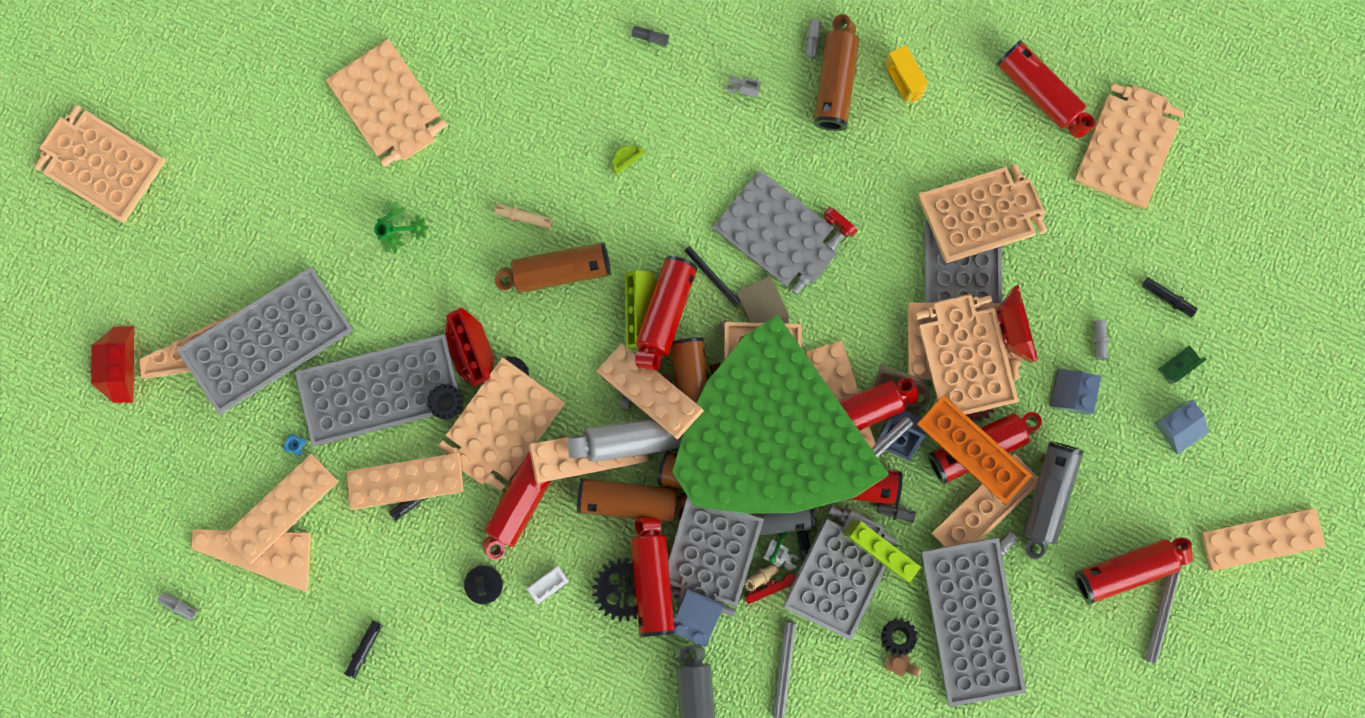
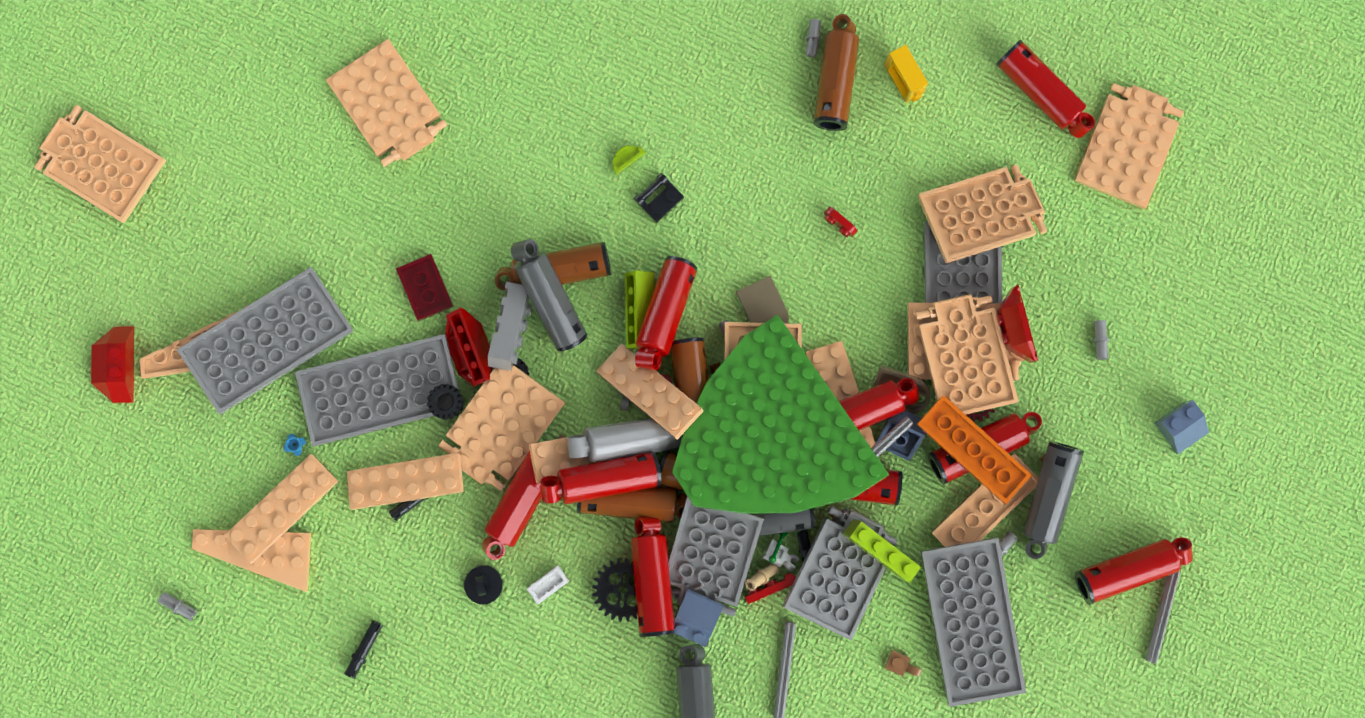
bright green plant [374,201,428,253] -> none
tan pin [494,203,553,230] -> none
dark grey axle [632,26,670,47] -> none
black bar [684,246,740,307] -> none
light grey plate [712,170,844,295] -> none
light grey plate [727,76,762,97] -> none
dark grey axle [876,503,916,523] -> none
black tyre [880,618,918,657] -> none
sand blue slope [1050,369,1102,415] -> none
black pin [1141,277,1198,318] -> none
clear green panel [1158,345,1207,384] -> none
light nougat plate [1201,508,1326,571] -> none
none -> dark red plate [396,254,454,321]
none -> light grey wedge [488,282,532,371]
none -> dark grey piece [511,239,588,351]
none -> red piece [540,452,661,504]
none -> black plate [633,173,684,224]

